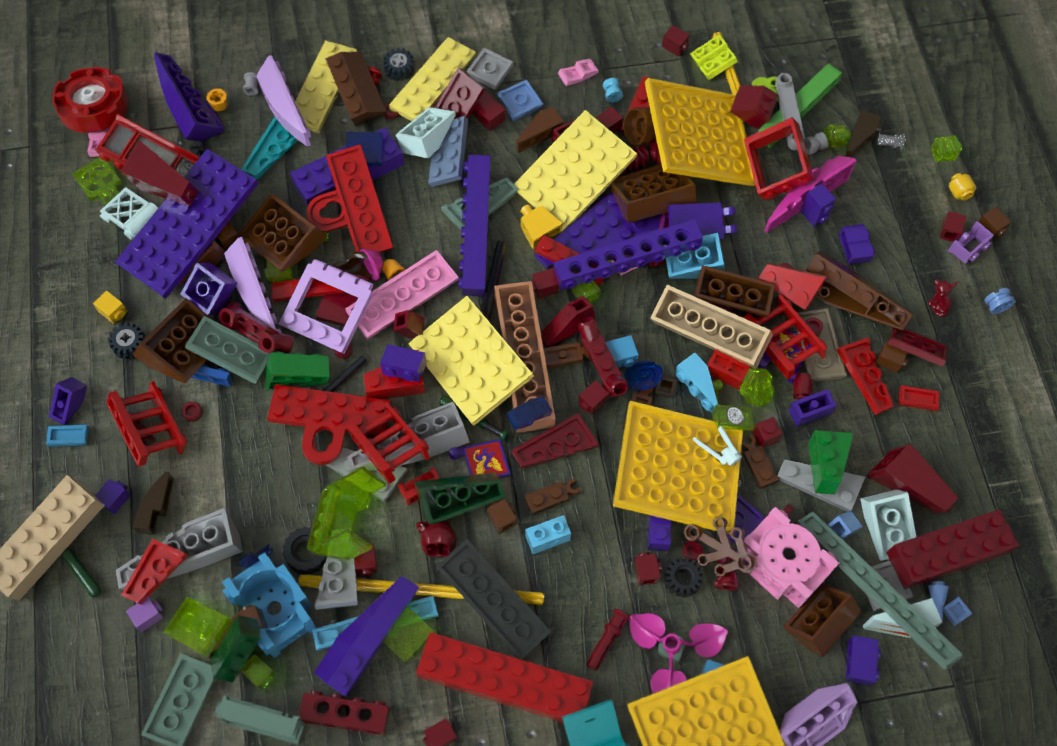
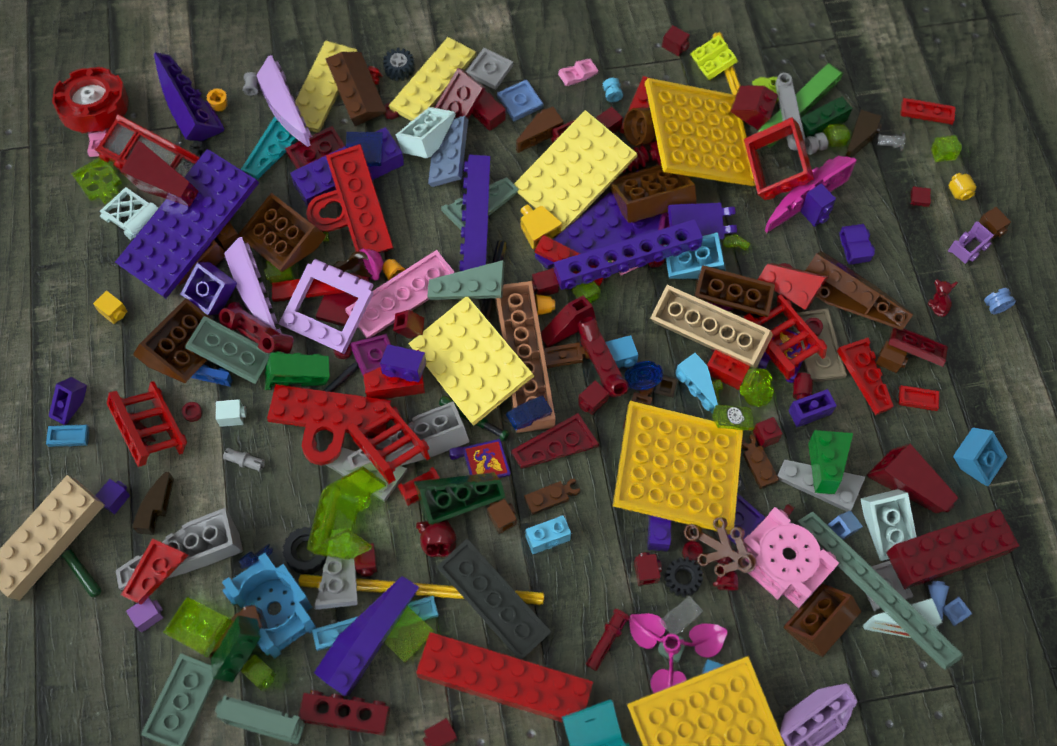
black wheel [108,322,146,360] -> none
light aqua plant [693,426,742,466] -> none
dark purple brick [845,636,881,686] -> none
dark red brick [939,211,966,242] -> none
none -> light aqua brick [216,399,247,427]
none -> light grey pin [223,448,265,472]
none -> dark red plate [285,126,345,169]
none -> magenta tile [350,334,391,377]
none -> sand green wing [427,260,505,300]
none -> light orange hat [535,295,555,315]
none -> clear slope [659,596,703,635]
none -> clear neon green arm [723,234,751,251]
none -> dark green brick [801,96,852,138]
none -> red plate [900,98,955,125]
none -> dark red tile [911,186,931,207]
none -> dark azure slope [953,428,1007,486]

